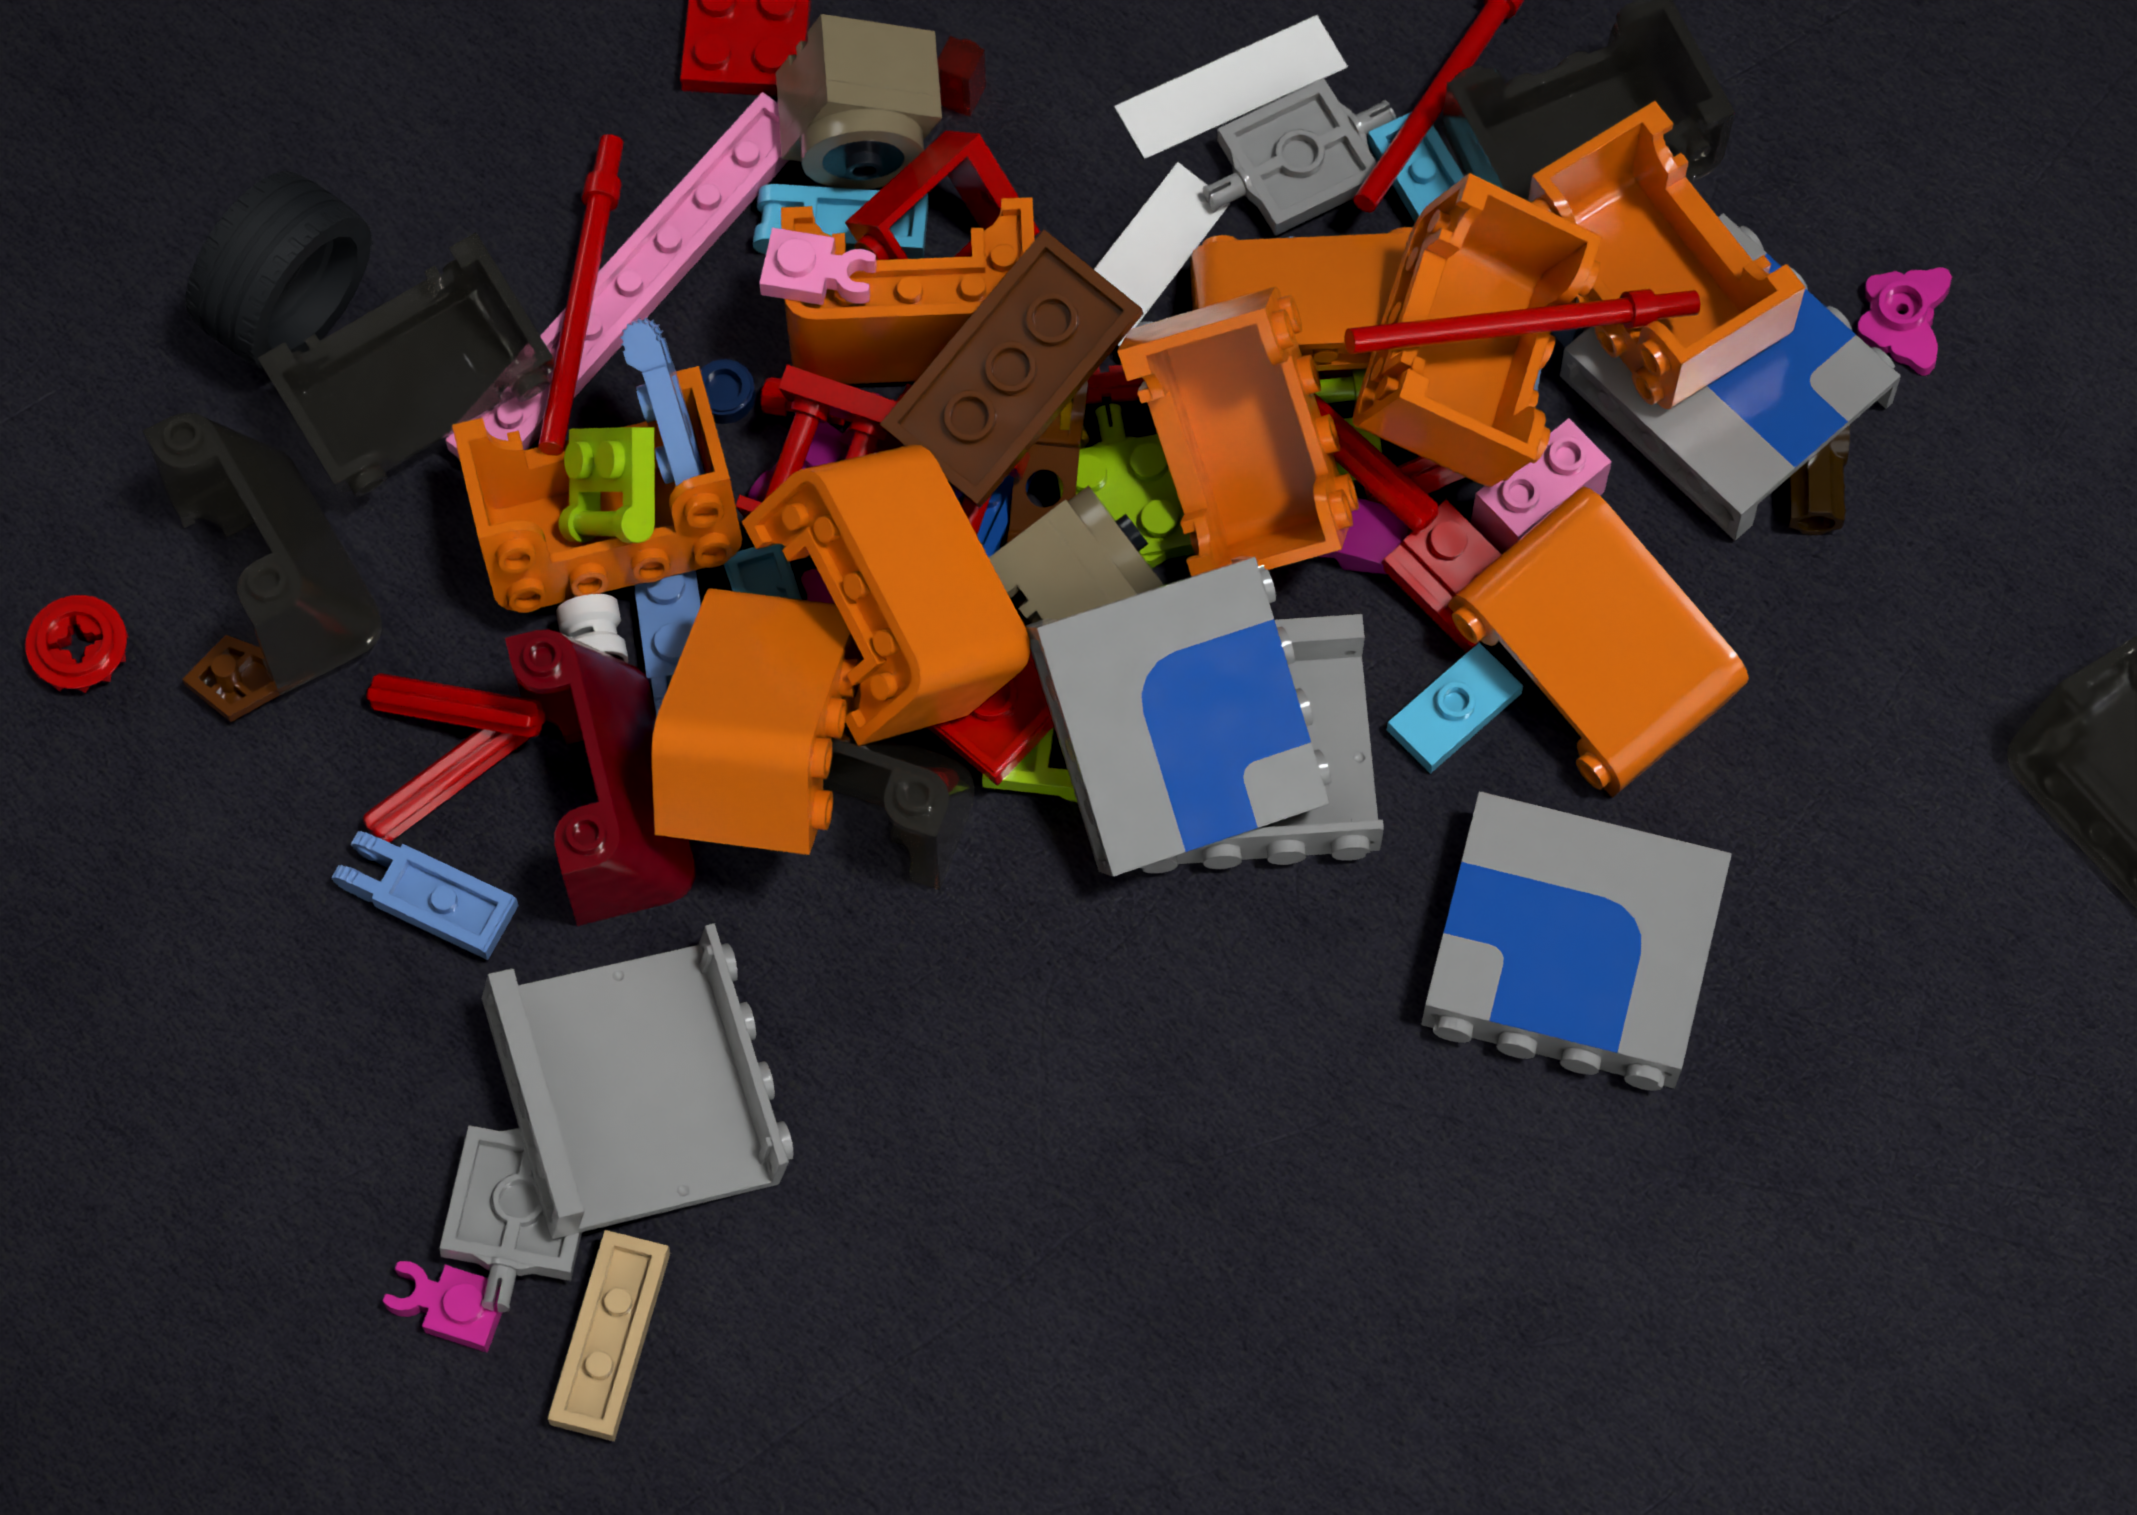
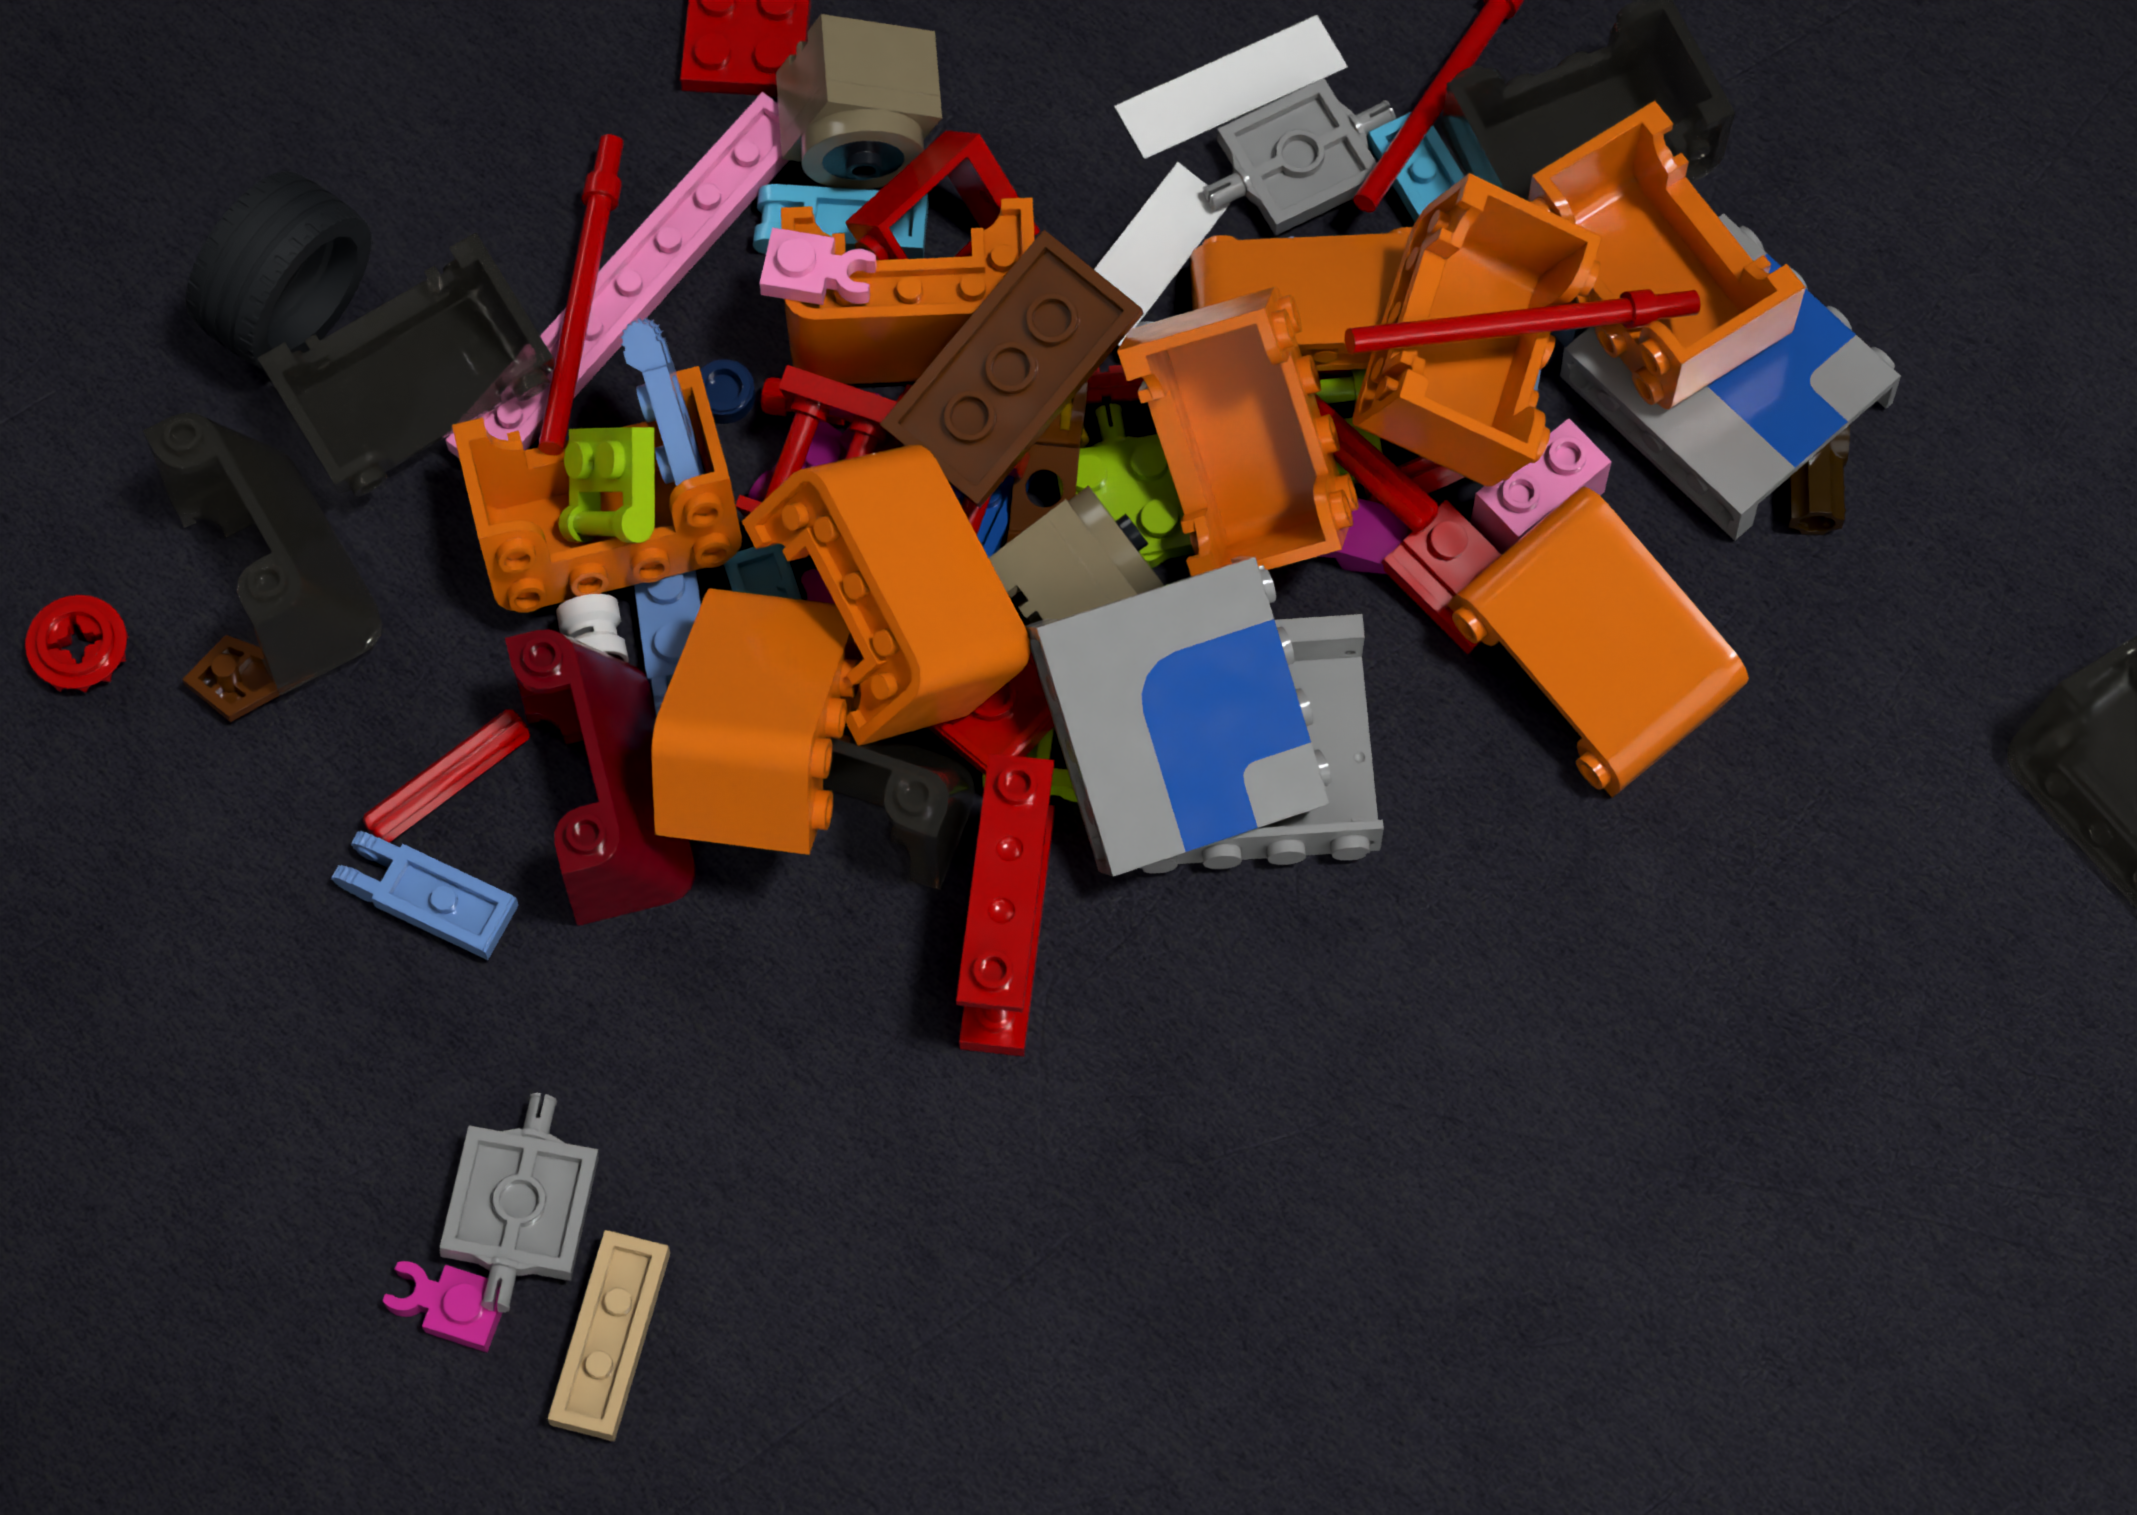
red axle [367,673,546,738] -> none
light grey panel [482,923,793,1239] -> none
clear red piece [937,36,986,117] -> none
medium azure plate [1387,643,1523,774] -> none
light grey panel [1421,791,1732,1091] -> none
dark pink animal [1857,267,1952,376] -> none
none -> red fence [956,753,1055,1057]

